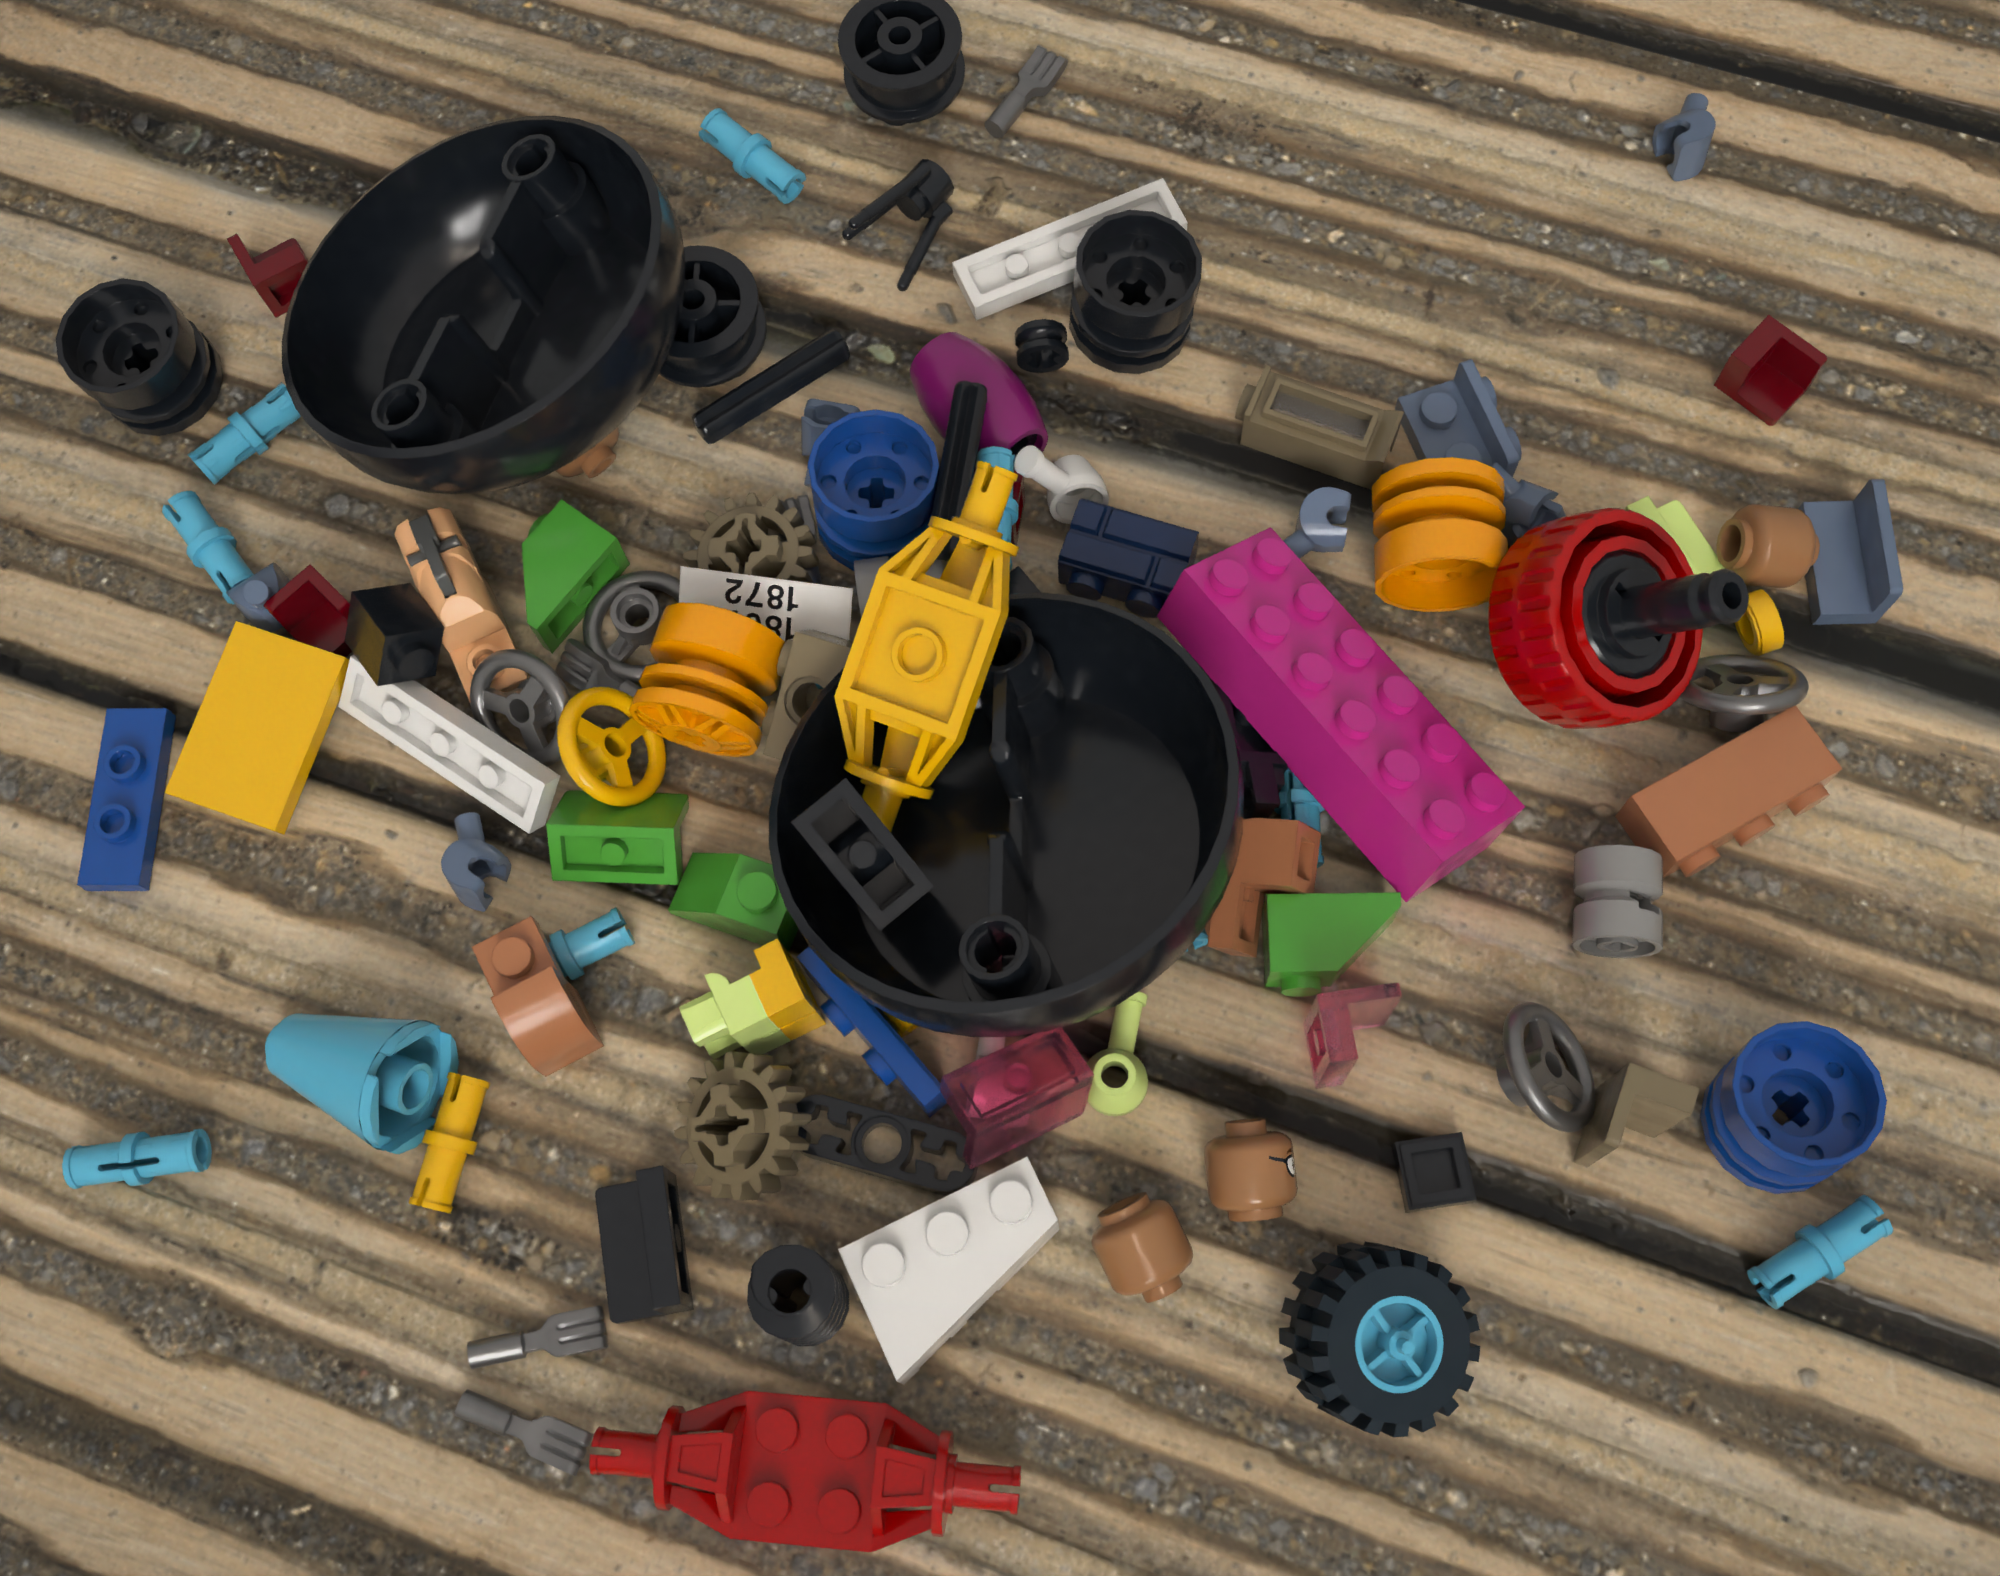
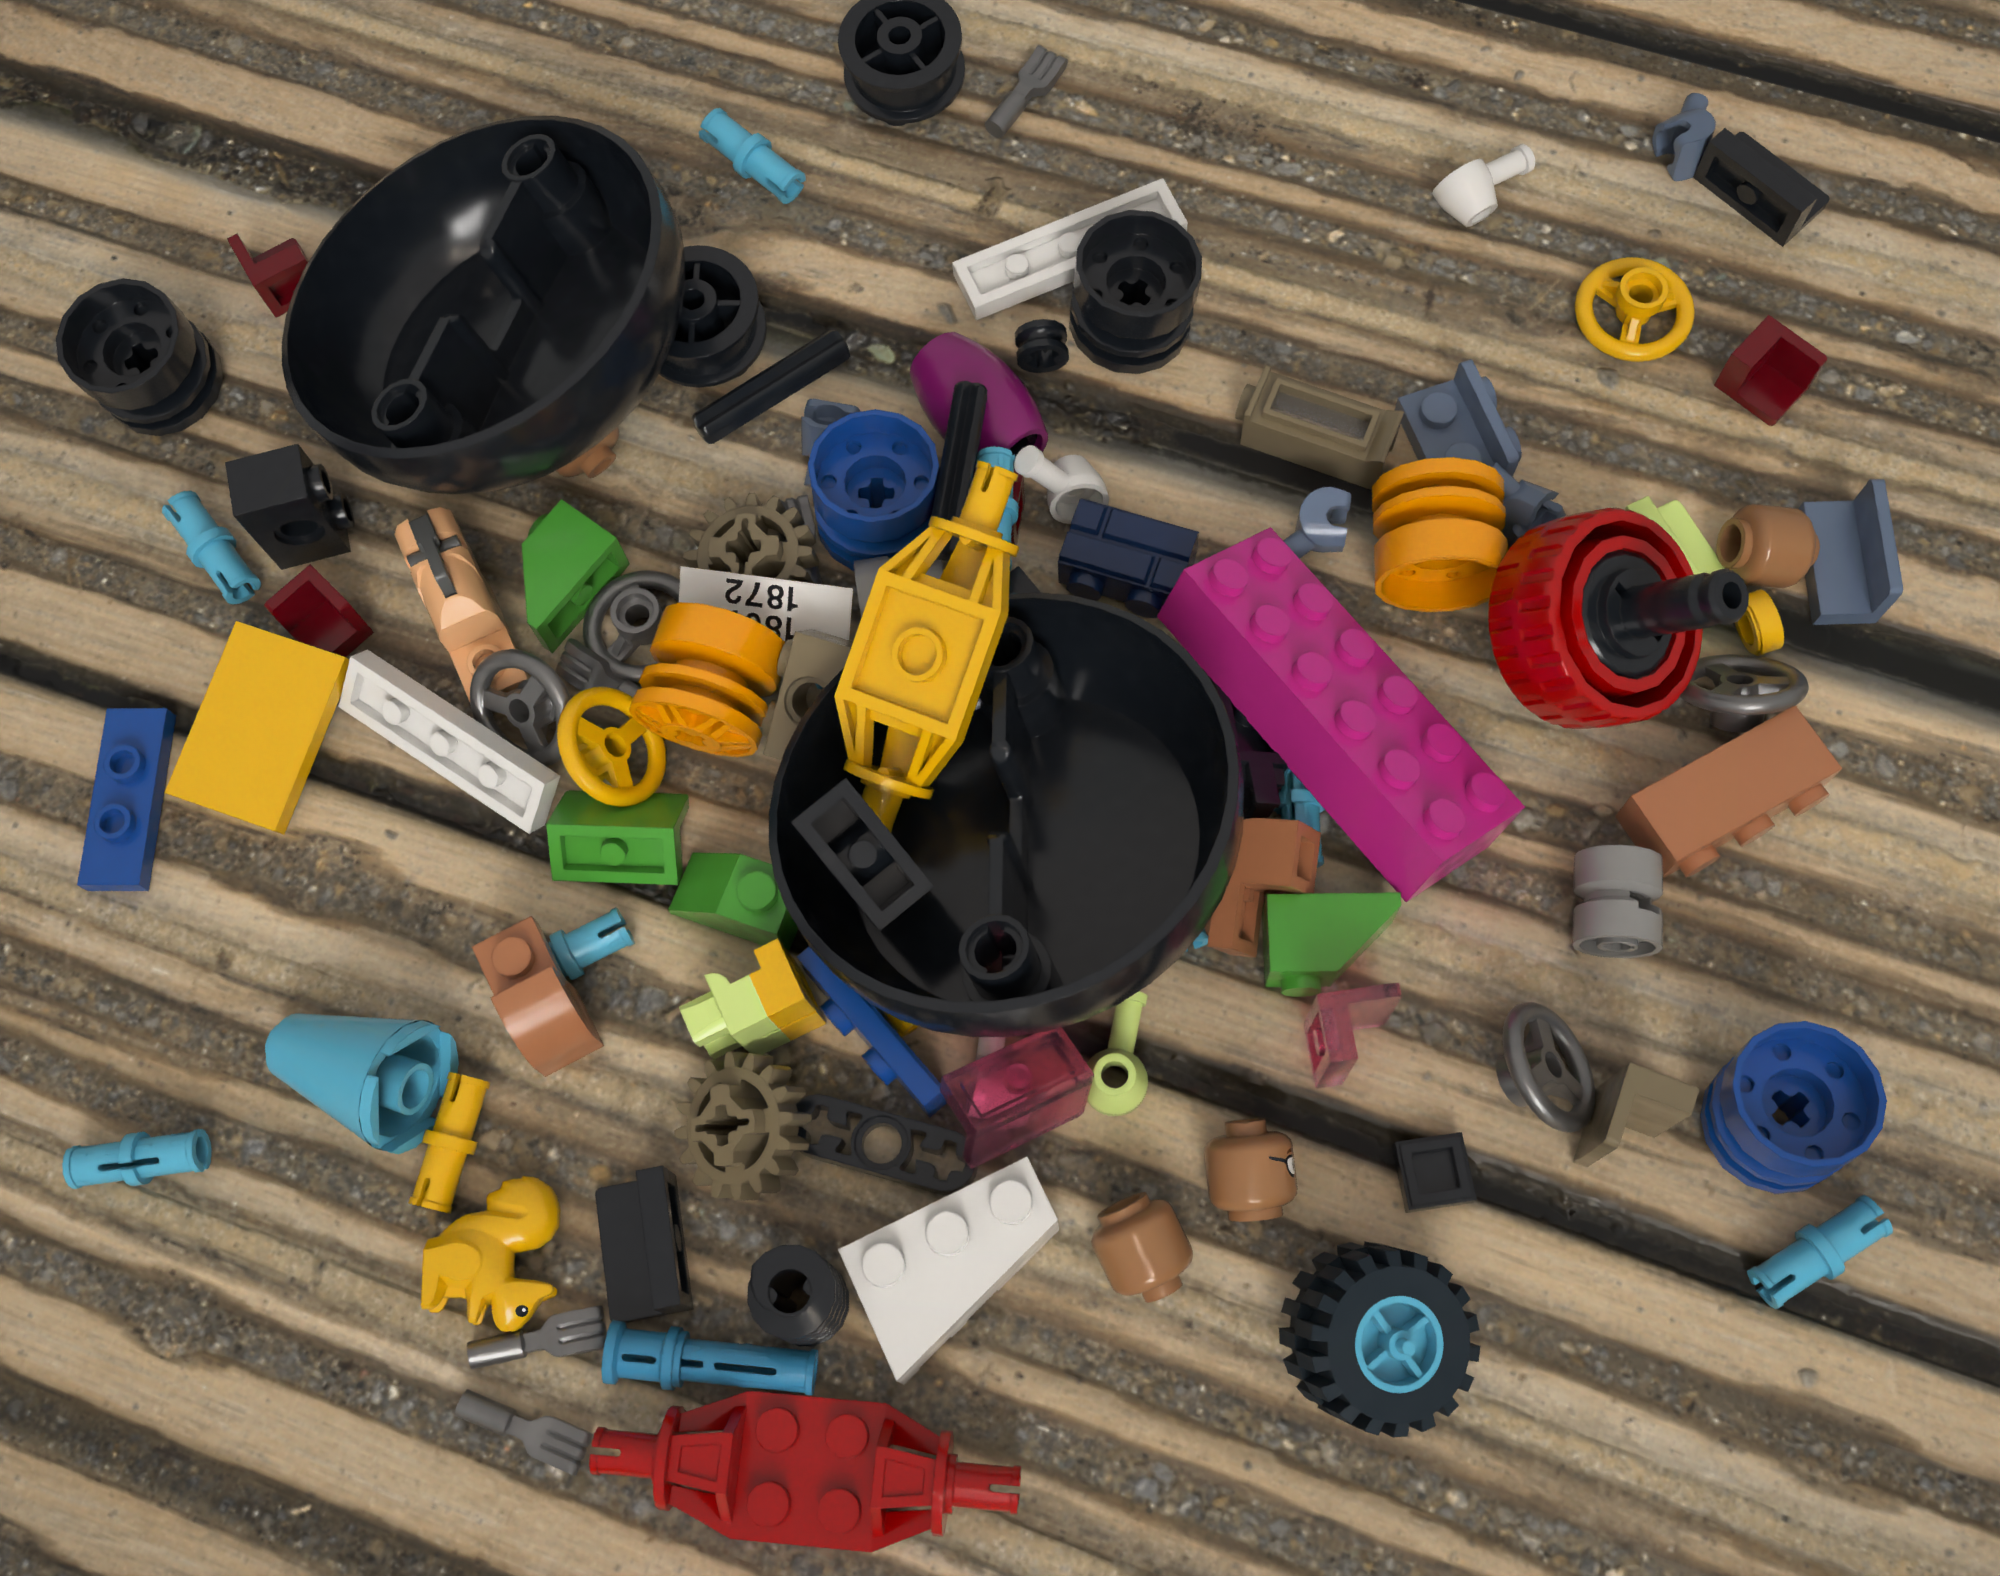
medium azure pin [188,382,301,485] -> none
sand blue piece [226,562,290,633] -> none
black brick [345,583,444,686] -> none
sand blue piece [441,812,511,912] -> none
black plant [842,159,954,291] -> none
none -> black brick [225,444,355,570]
none -> yellow animal [421,1176,561,1333]
none -> dark azure pin [601,1320,819,1396]
none -> white bar [1432,144,1535,227]
none -> yellow piece [1575,257,1695,362]
none -> black panel [1693,128,1830,247]

